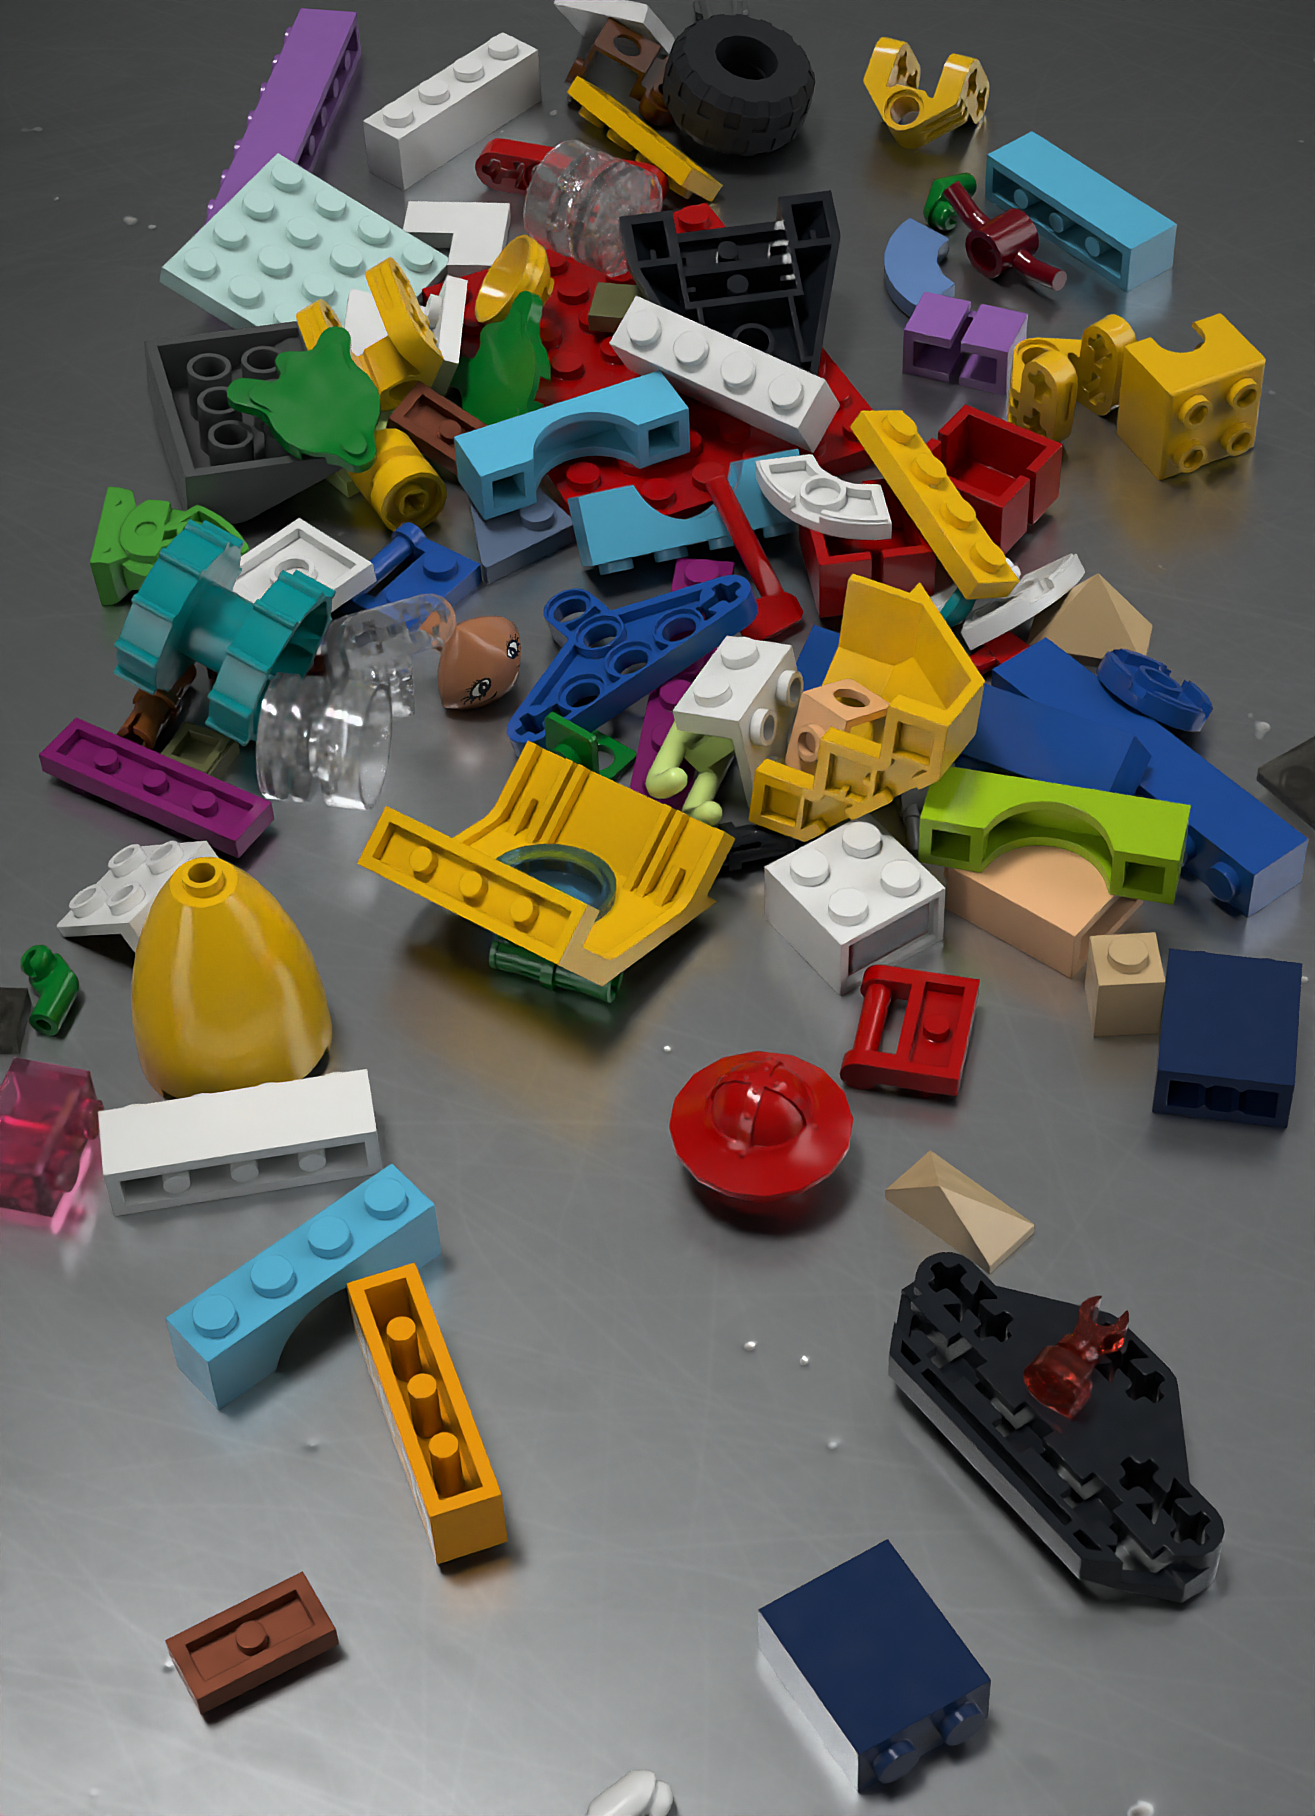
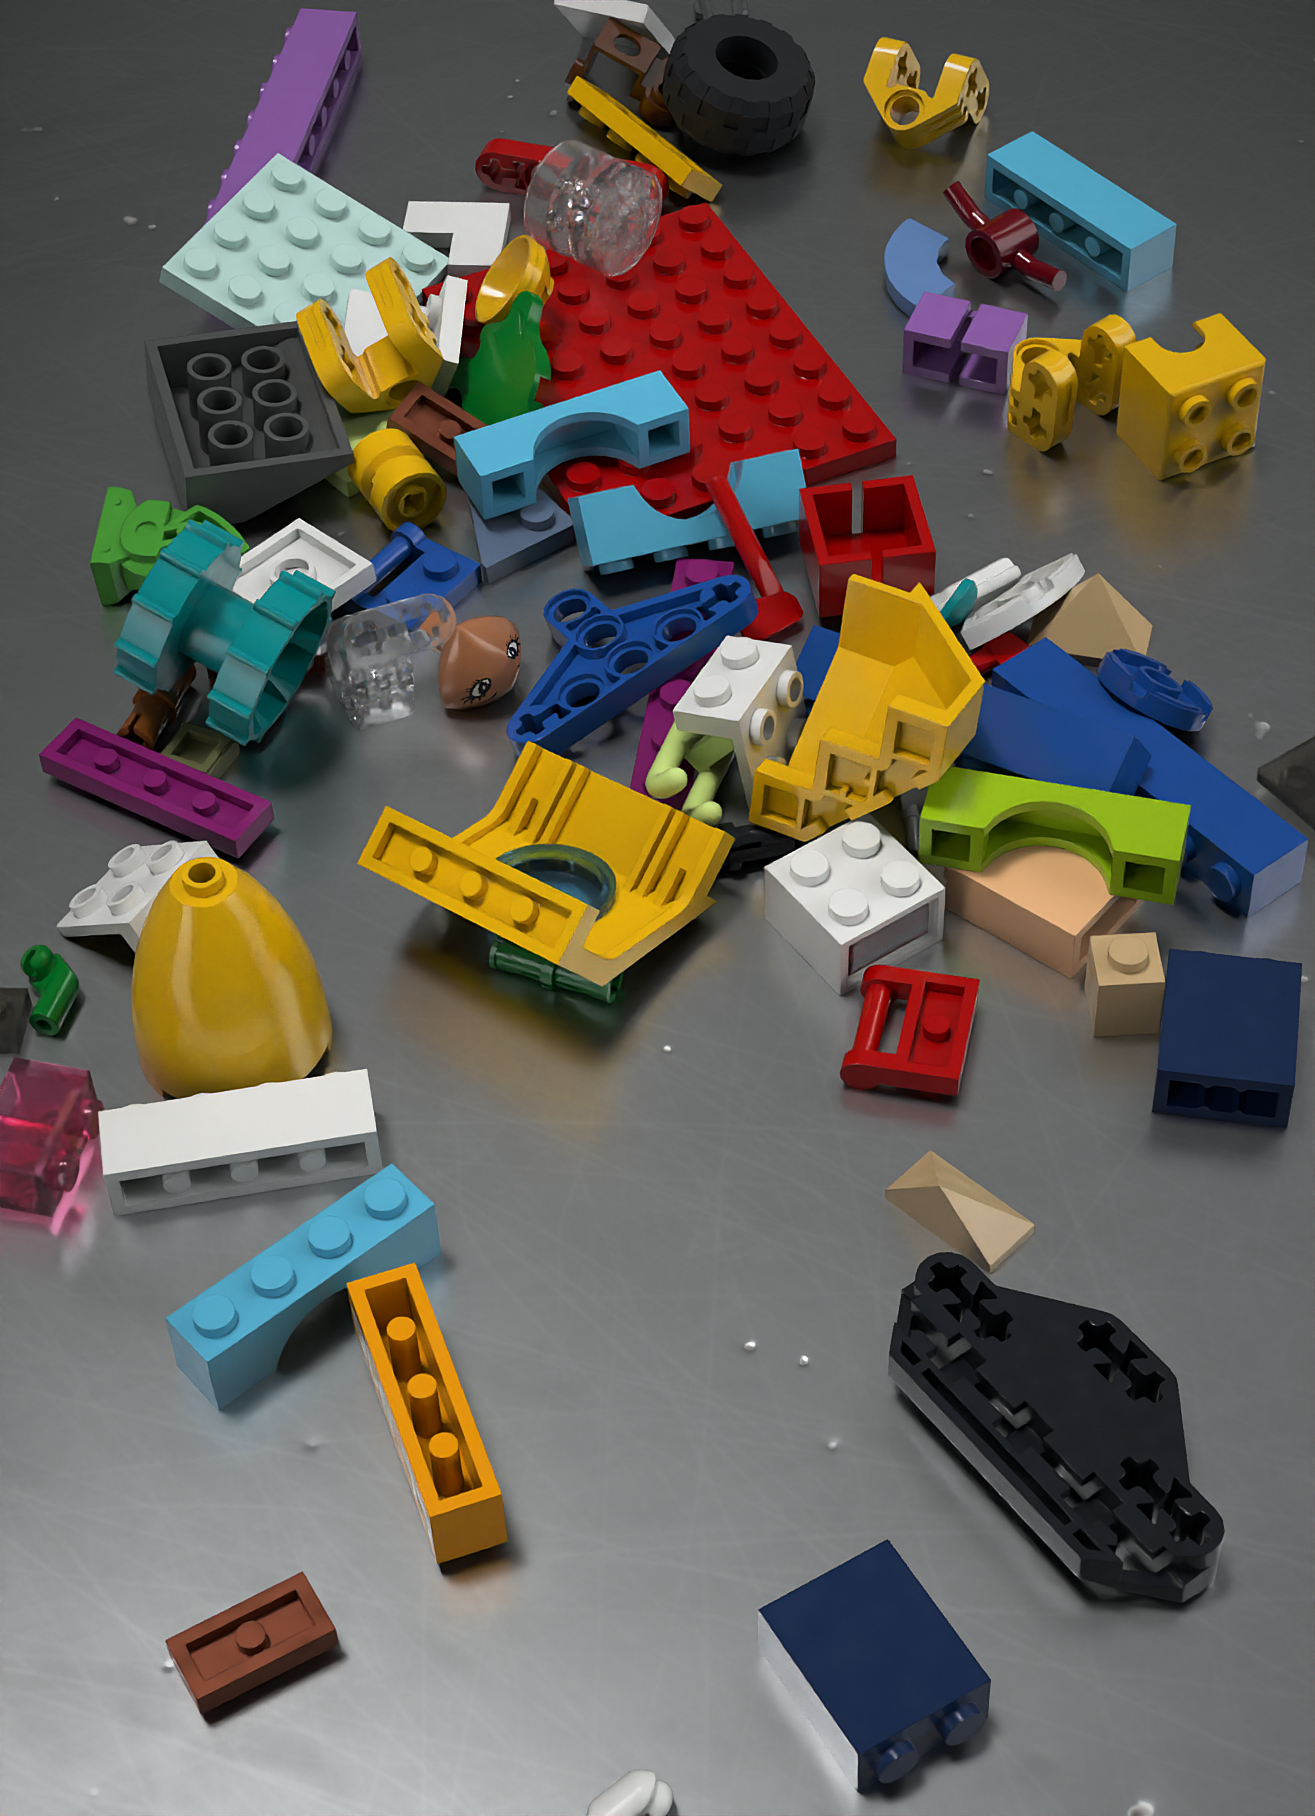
green tile [227,326,381,473] -> none
clear wheel [256,672,392,810] -> none
white brick [363,32,542,190] -> none
green bracket [544,712,637,781] -> none
olive tile [588,282,646,333] -> none
white brick [609,296,840,453] -> none
black wedge [619,190,841,376] -> none
red helmet [669,1051,853,1203] -> none
white tile [755,454,892,540] -> none
light nougat bracket [785,679,890,776] -> none
yellow plate [850,410,1020,600] -> none
green arm [923,173,977,231] -> none
red piece [926,404,1063,554] -> none
clear red piece [1023,1296,1129,1419] -> none

